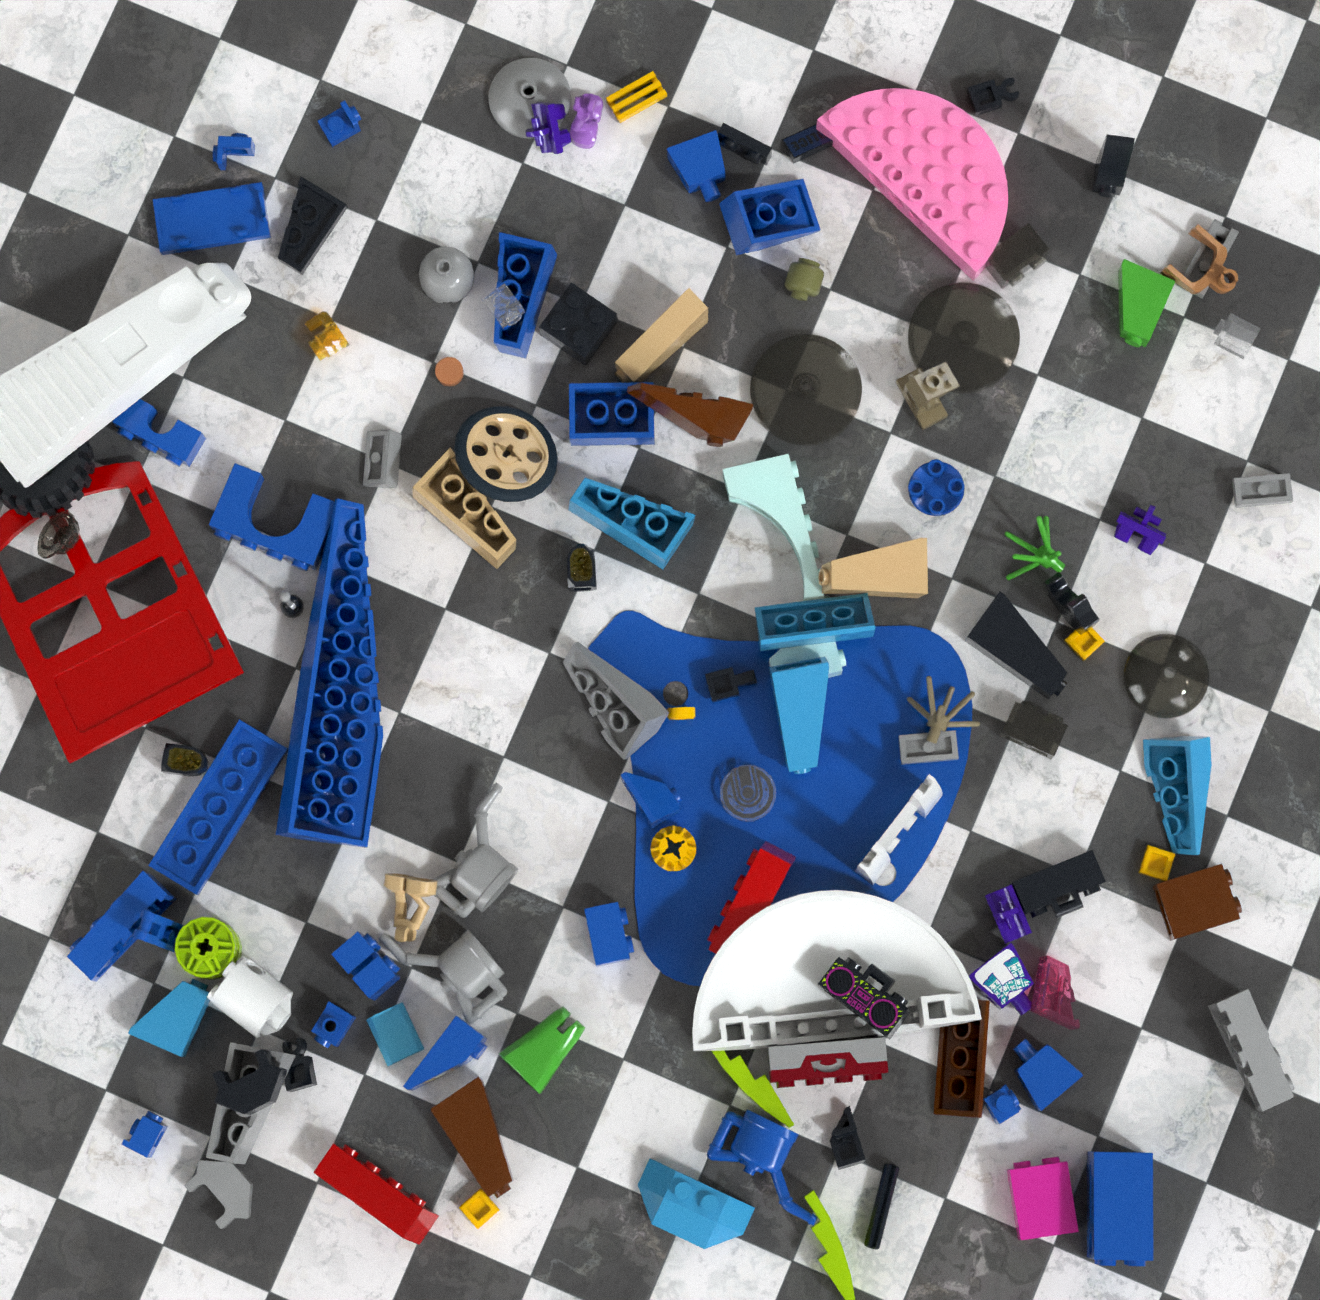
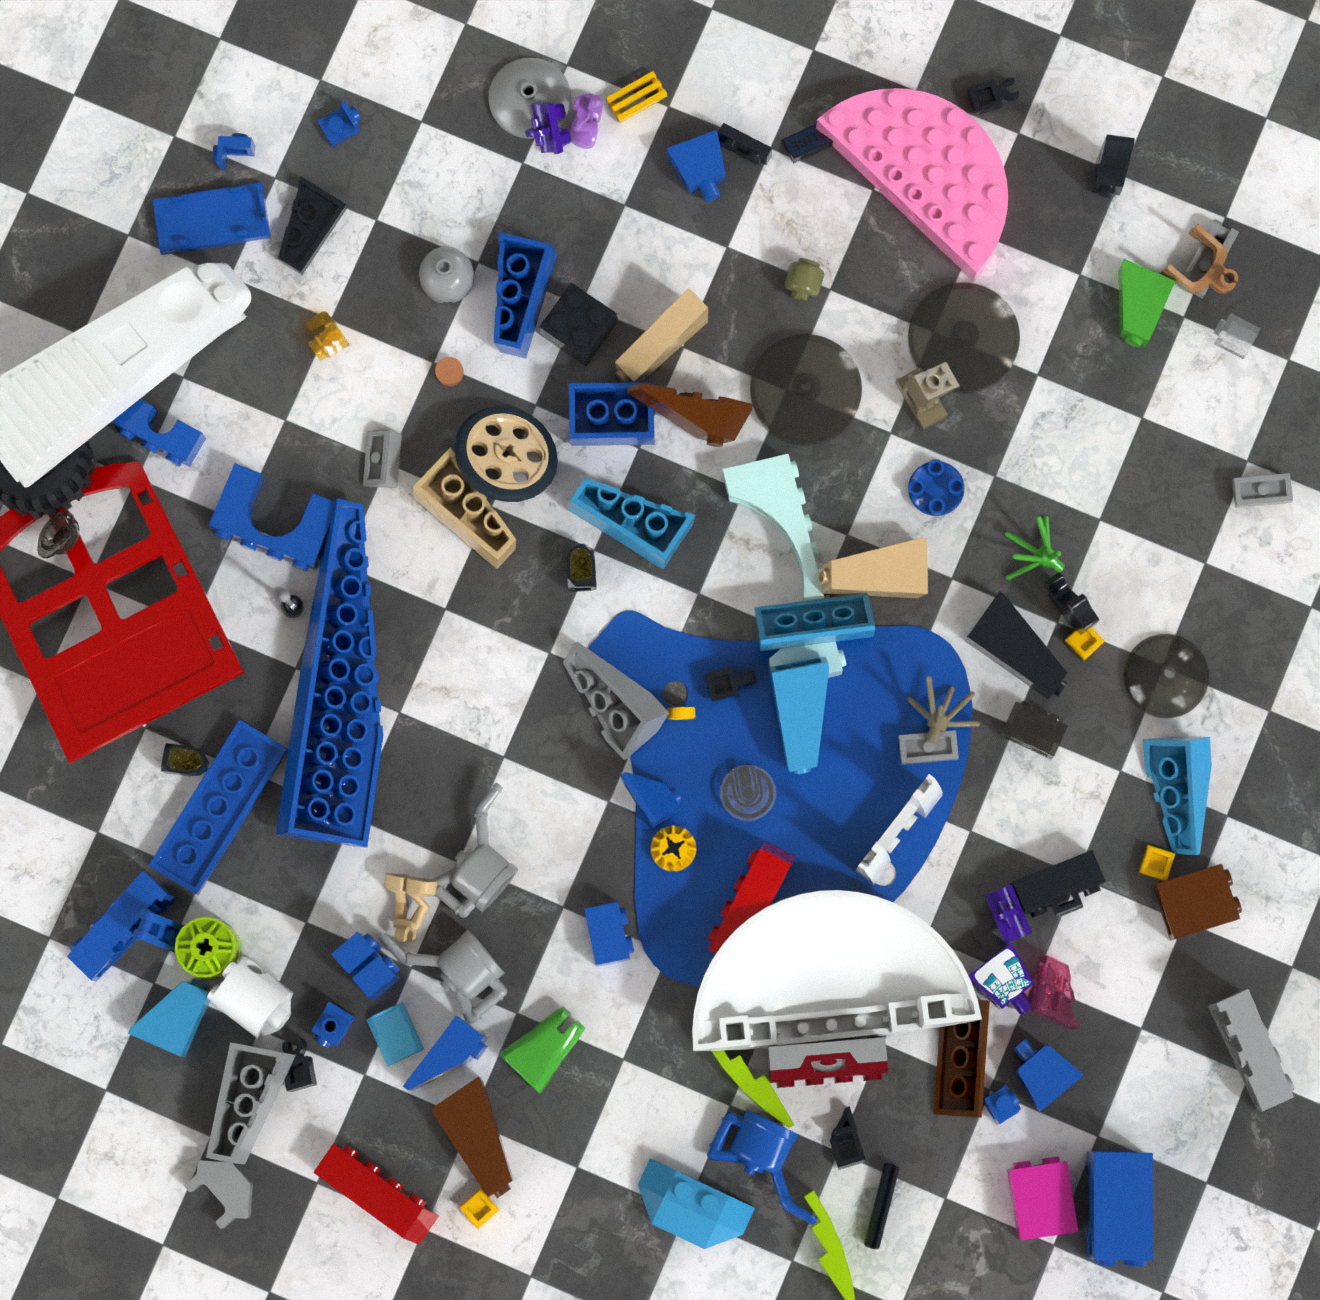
blue brick [121,1111,168,1158] -> none
black piece [213,1049,287,1115] -> none
clear bracket [482,283,525,328] -> none
blue slope [719,179,821,255] -> none
black piece [818,957,910,1040] -> none
clear smoke brick [985,223,1049,289] -> none
dark purple hips [1114,504,1166,555] -> none

